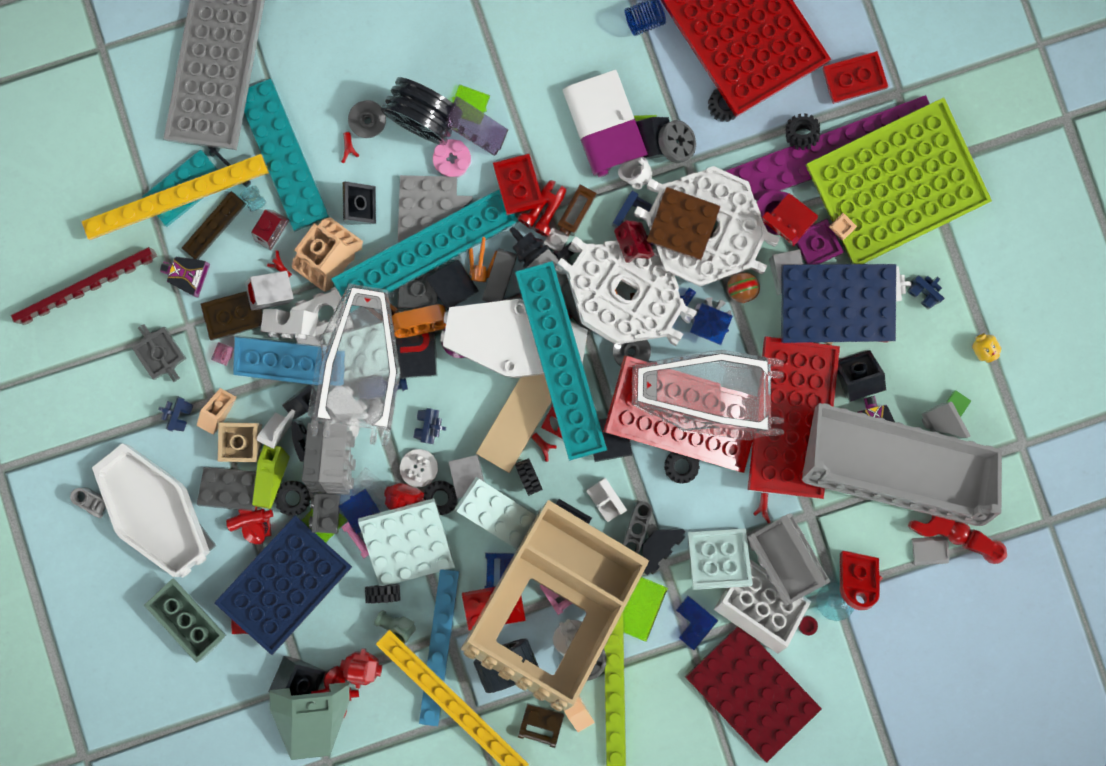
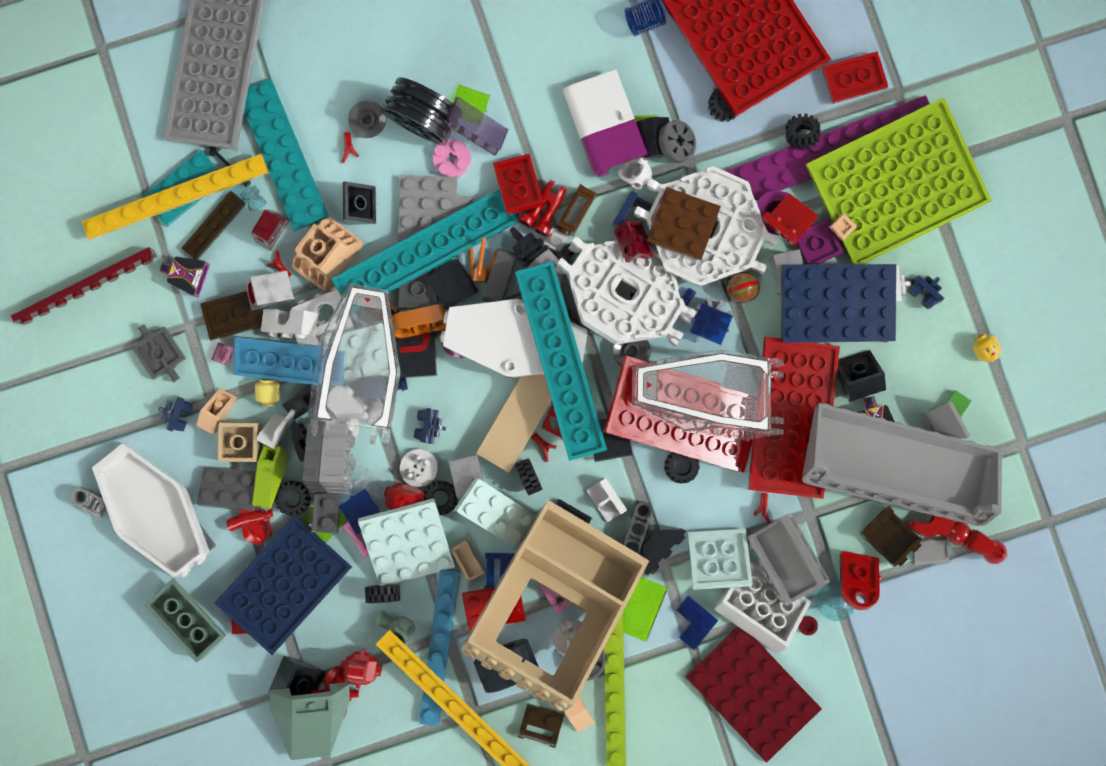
none -> light yellow head [255,378,280,407]
none -> tan tile [450,539,485,582]
none -> dark brown panel [859,506,923,567]

